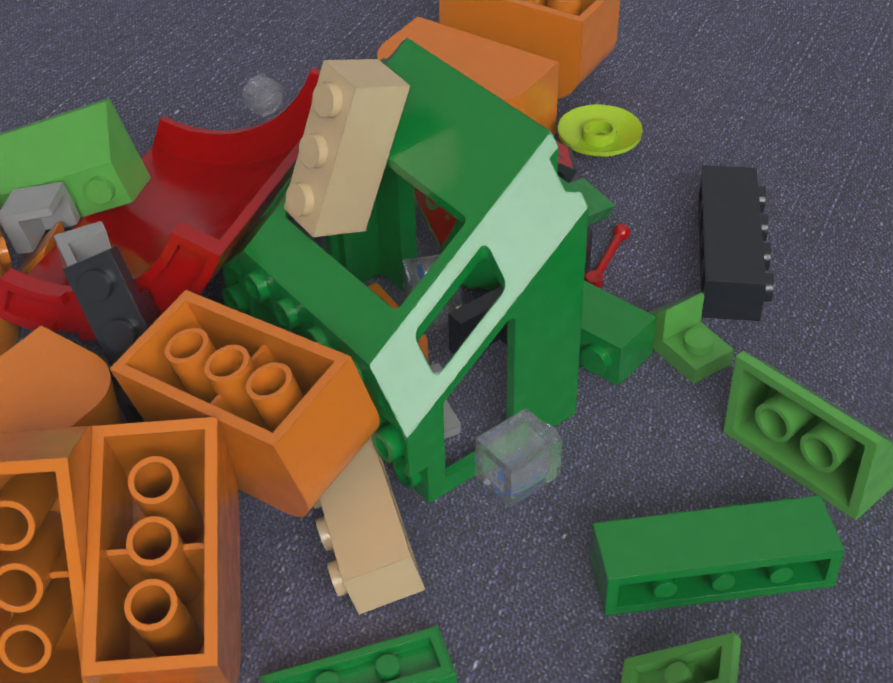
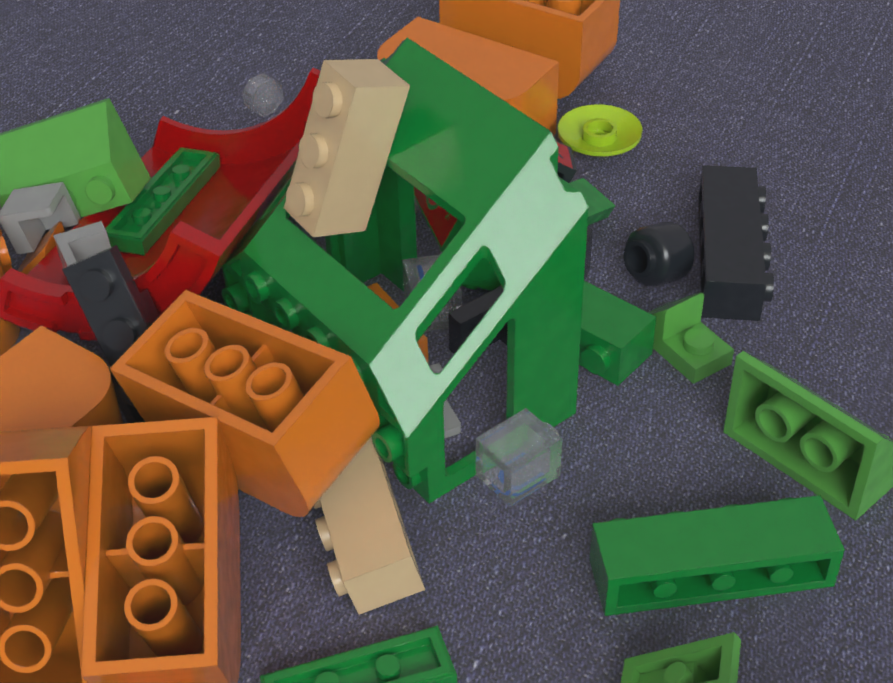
red hinge [585,224,631,288] -> none
none -> green tile [105,147,221,255]
none -> black head [623,222,695,286]

